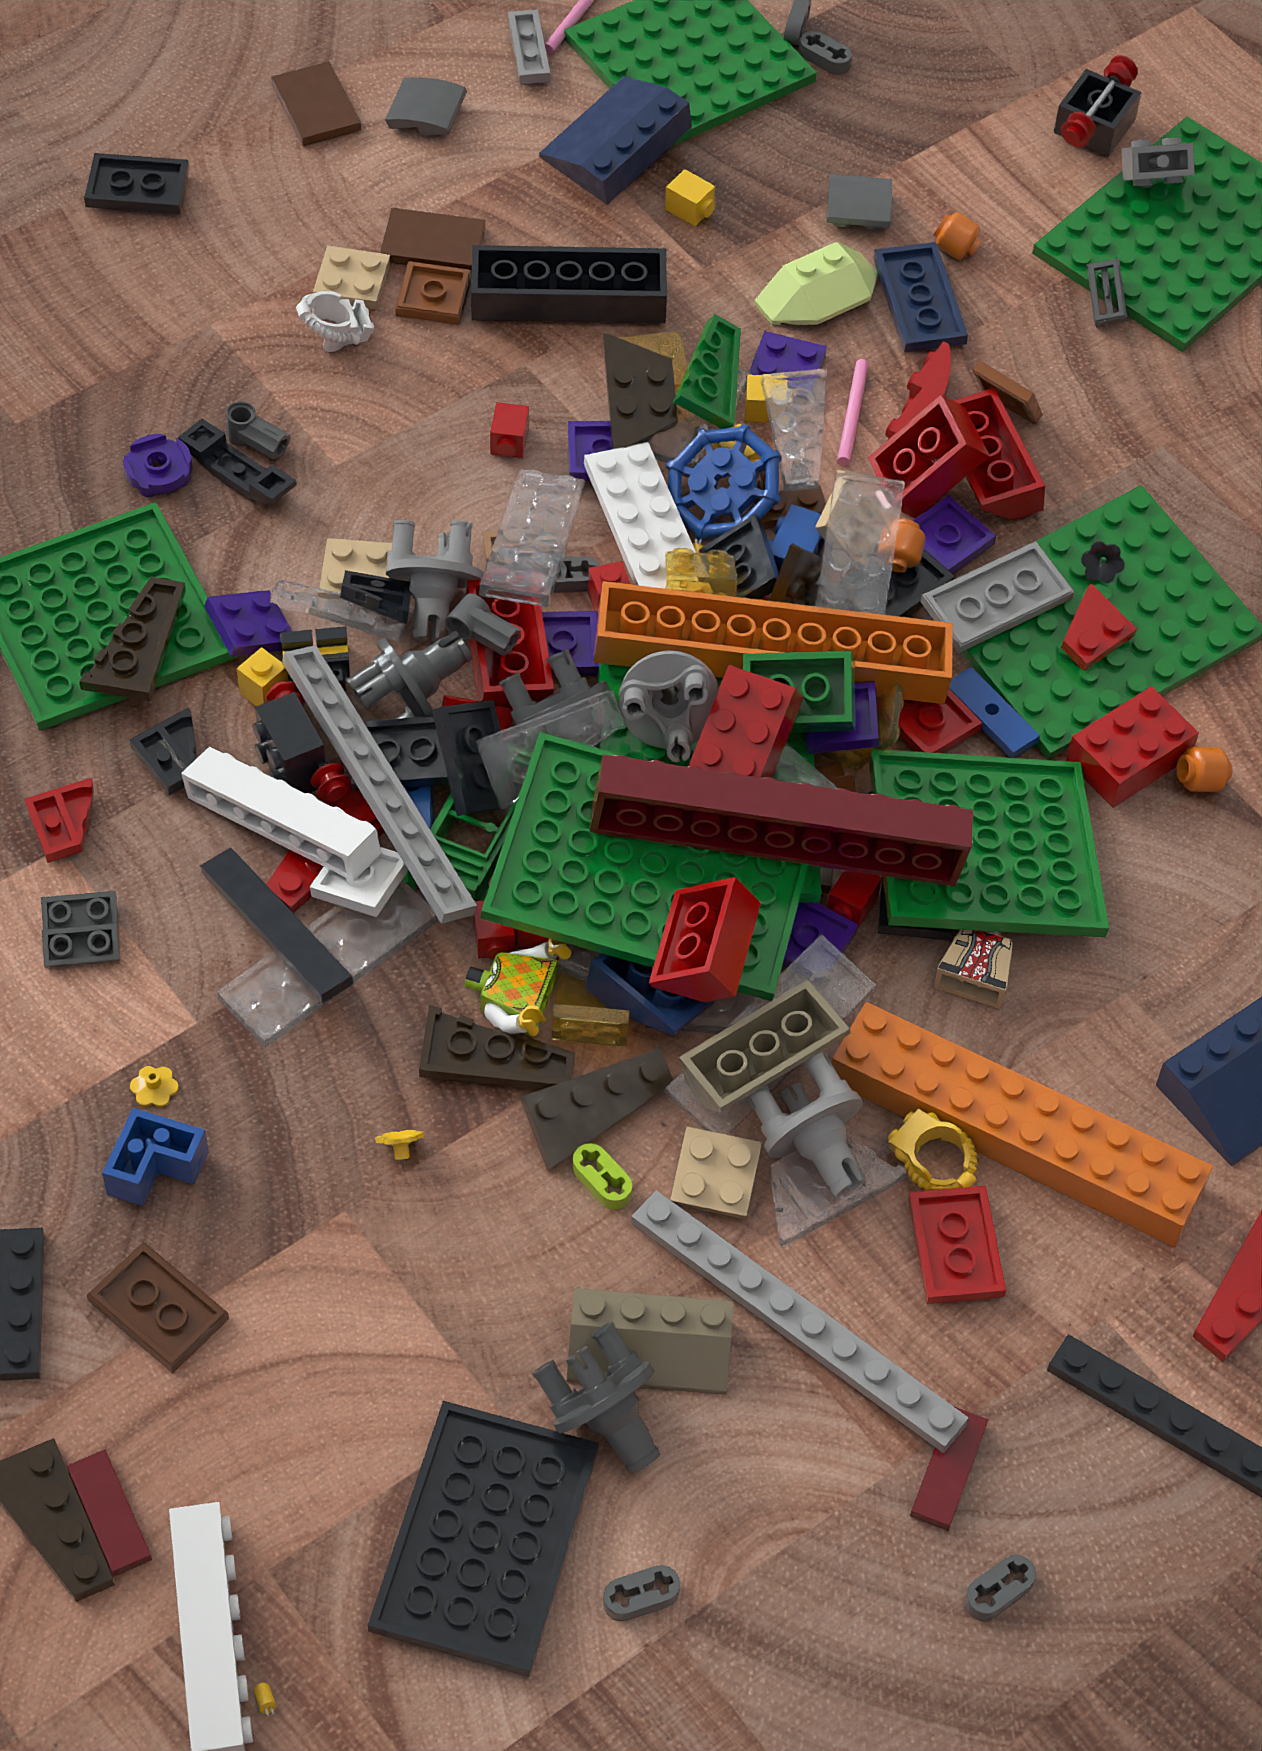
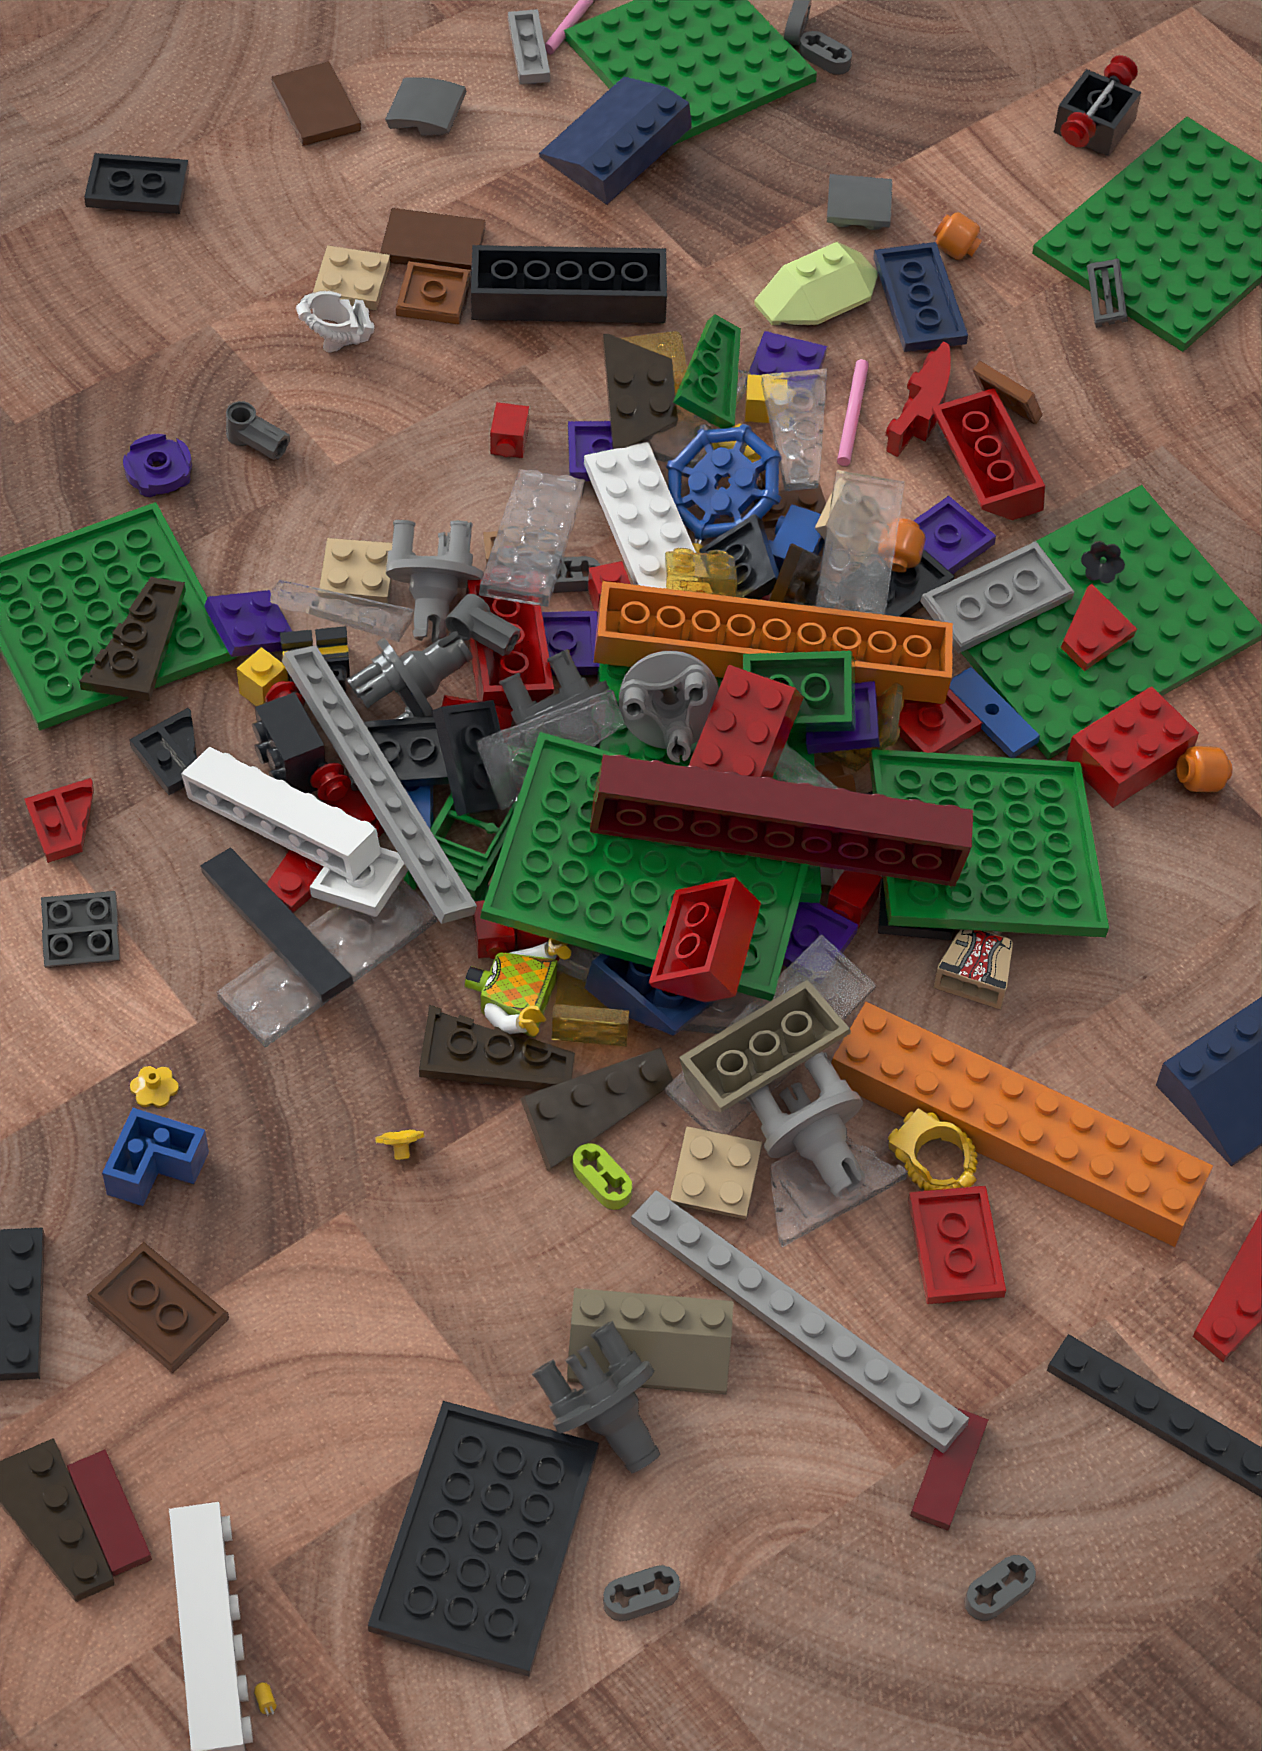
black slope [178,418,297,504] -> none
black wing [340,570,412,624] -> none
yellow brick [665,169,716,226] -> none
red brick [868,394,990,519] -> none
light grey brick [1122,137,1195,186] -> none

